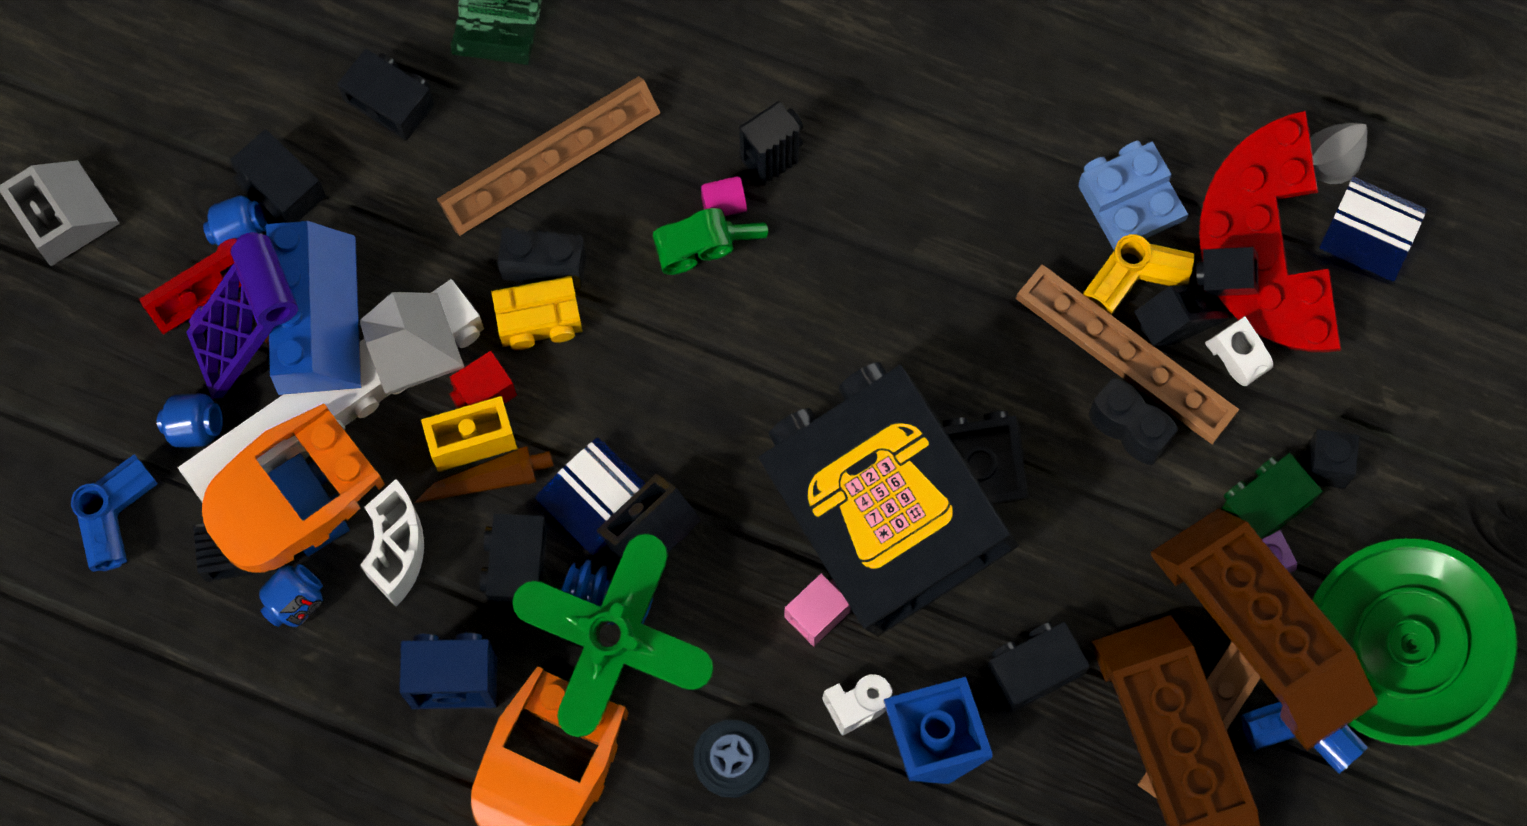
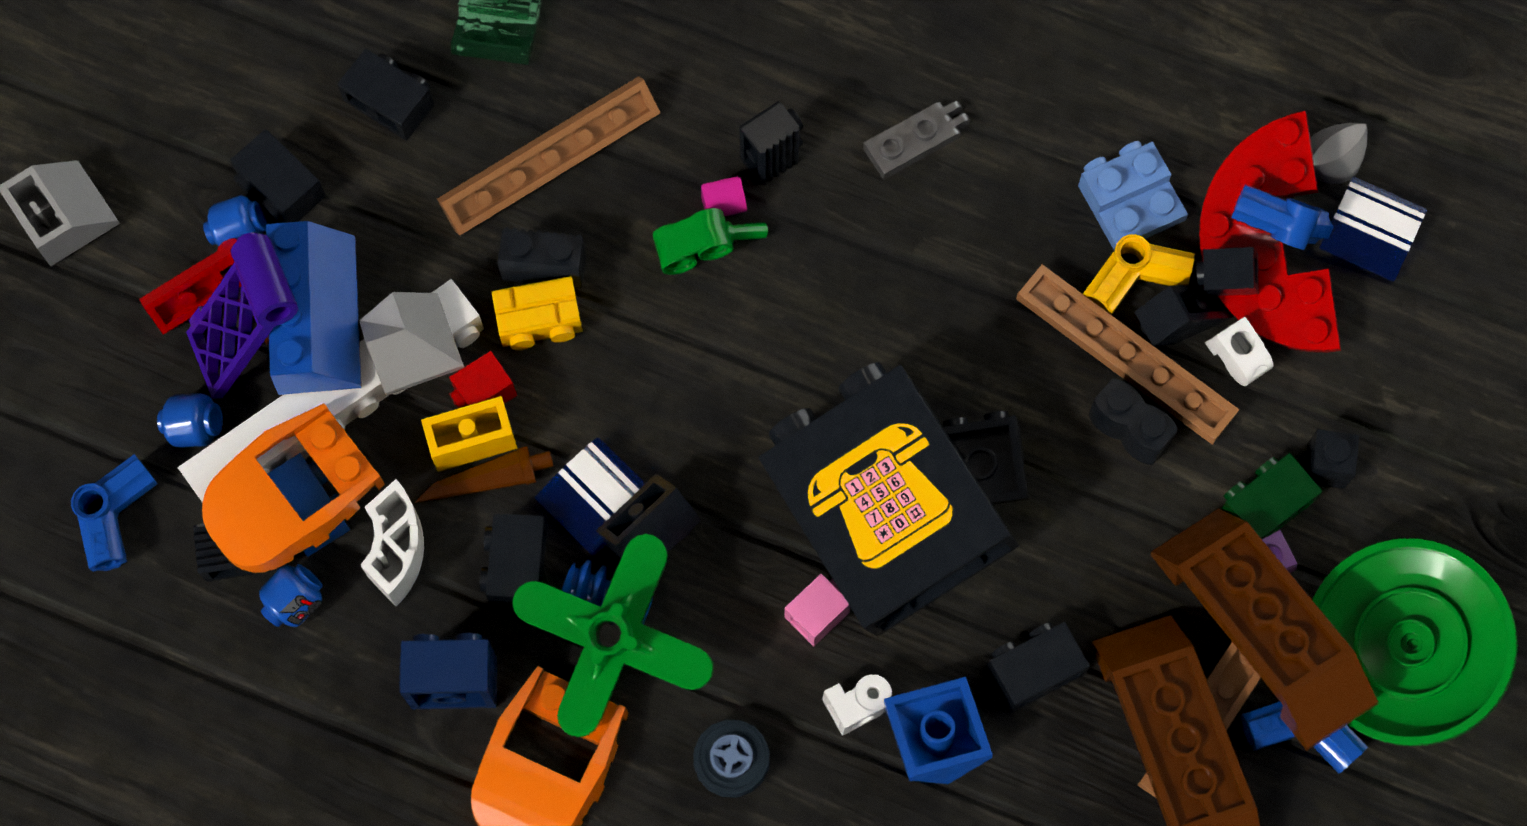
none -> flat silver hinge [863,101,971,180]
none -> blue piece [1231,184,1334,250]

